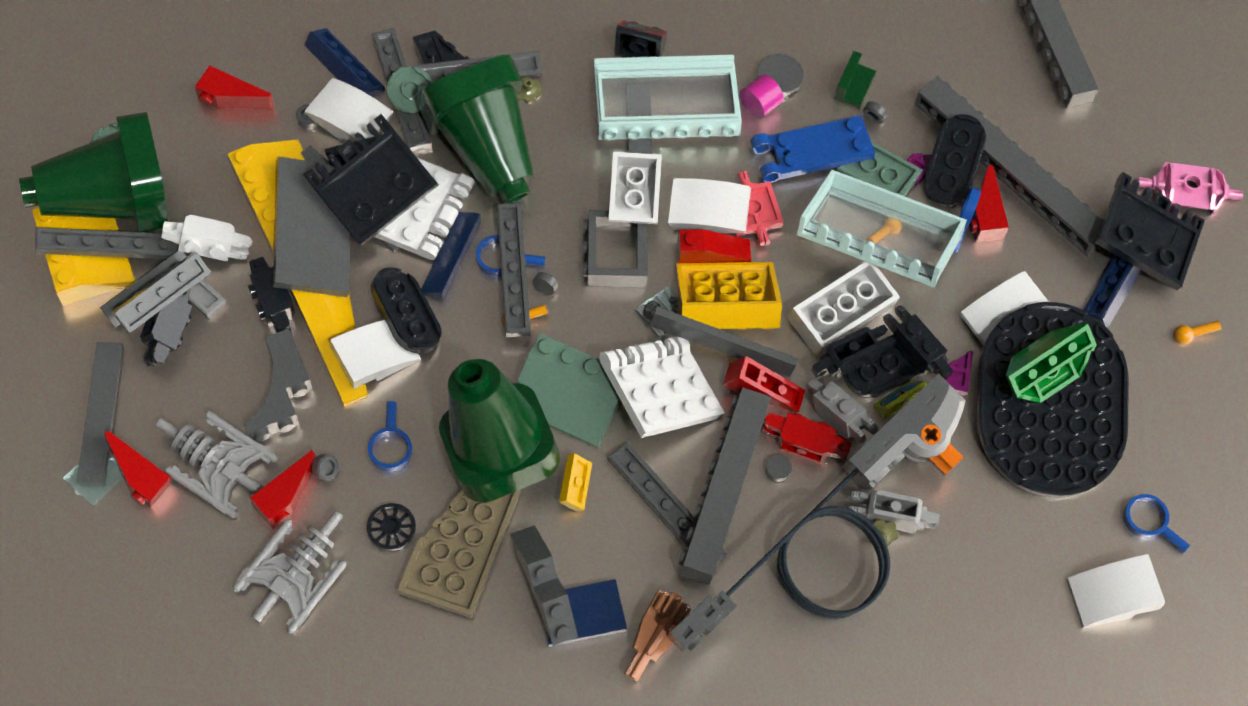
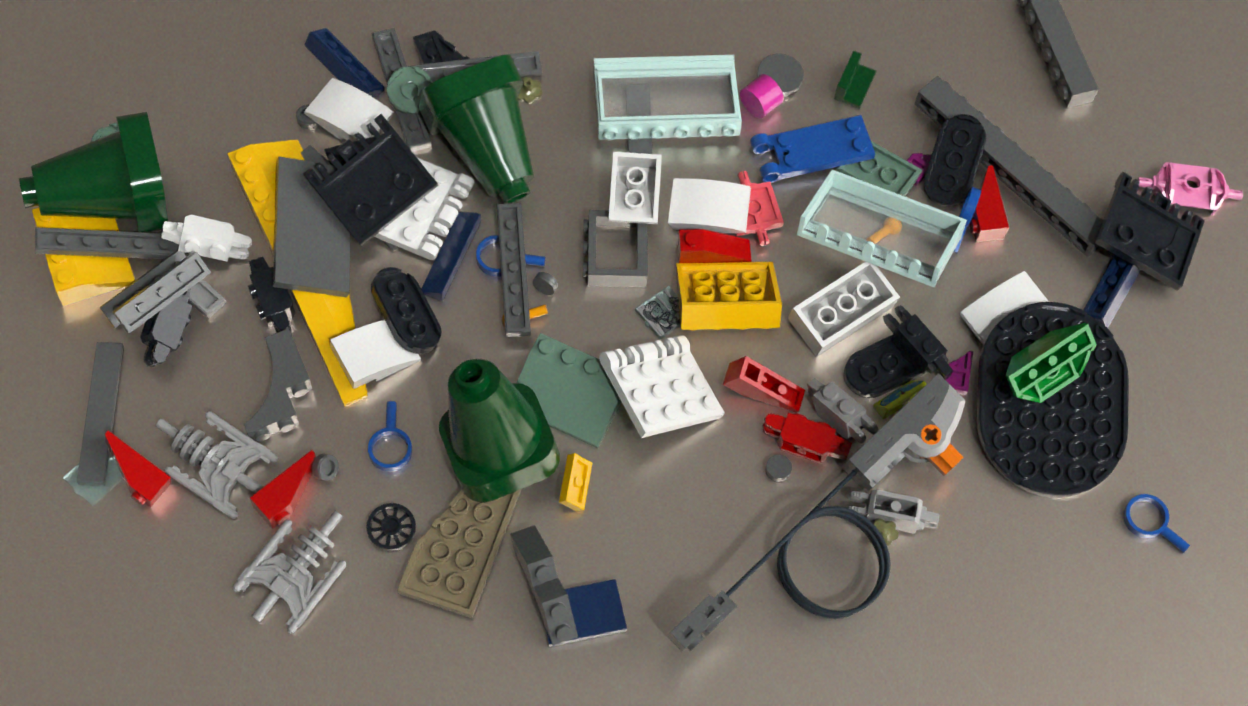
red slope [195,65,274,110] -> none
dark grey tile [607,442,727,565] -> none
black slope [614,20,667,58] -> none
nougat piece [624,590,692,682] -> none
dark grey tile [650,307,798,378] -> none
dark grey brick [678,387,771,585] -> none
black hinge [811,325,897,379] -> none
dark grey tile [863,101,887,123] -> none
white slope [1067,554,1165,628] -> none
light orange bar [1173,320,1221,344] -> none

